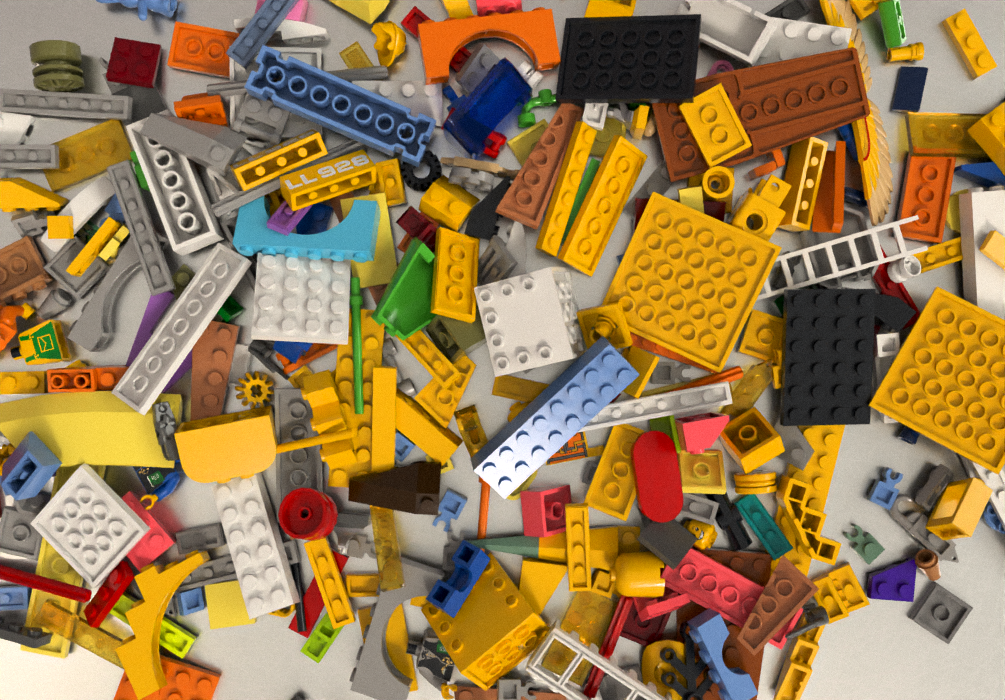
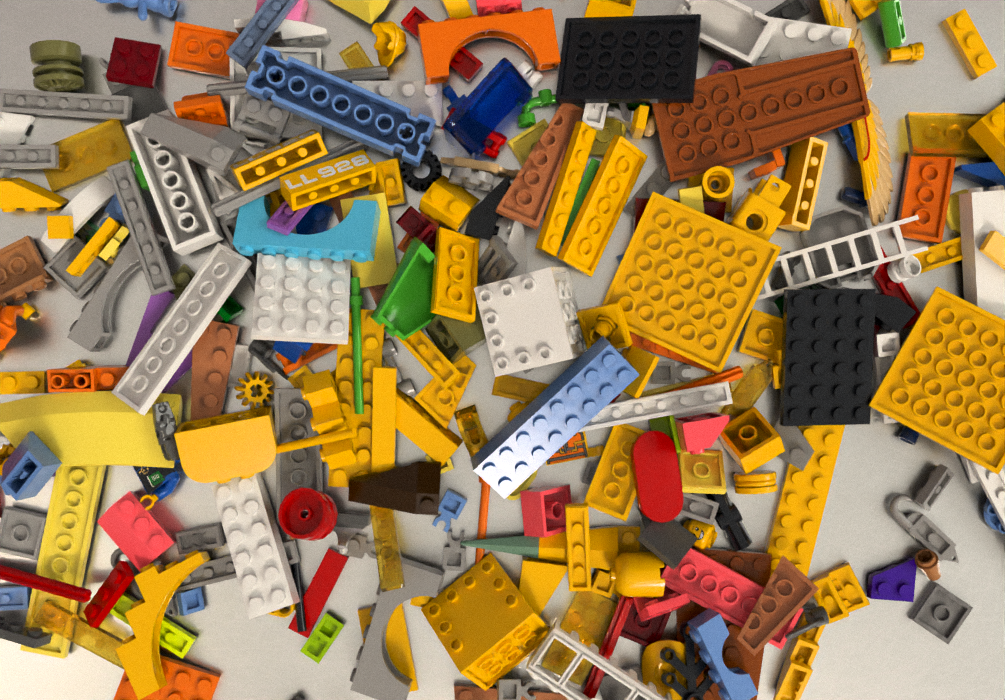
torso [10,320,72,365] -> none
light grey plate [11,210,57,238] -> none
light grey bracket [14,493,51,517] -> none
white plate [30,463,151,589] -> none
light grey cone [37,288,72,320] -> none
light yellow tile [205,579,257,630] -> none
yellow plate [304,536,356,629] -> none
yellow tile [346,573,386,597] -> none
medium blue plate [395,430,416,465] -> none
torso [406,628,458,700] -> none
blue arch [426,540,490,618] -> none
light grey plate [454,43,509,105] -> none
yellow plate [678,83,752,168] -> none
teal tile [734,494,793,561] -> none
yellow brick [776,475,841,565] -> none
orange panel [812,141,846,233] -> none
sand green plate [843,524,885,565] -> none
medium blue plate [867,467,903,510] -> none
dark blue slope [891,66,928,115] -> none
yellow window [925,477,993,540] -> none

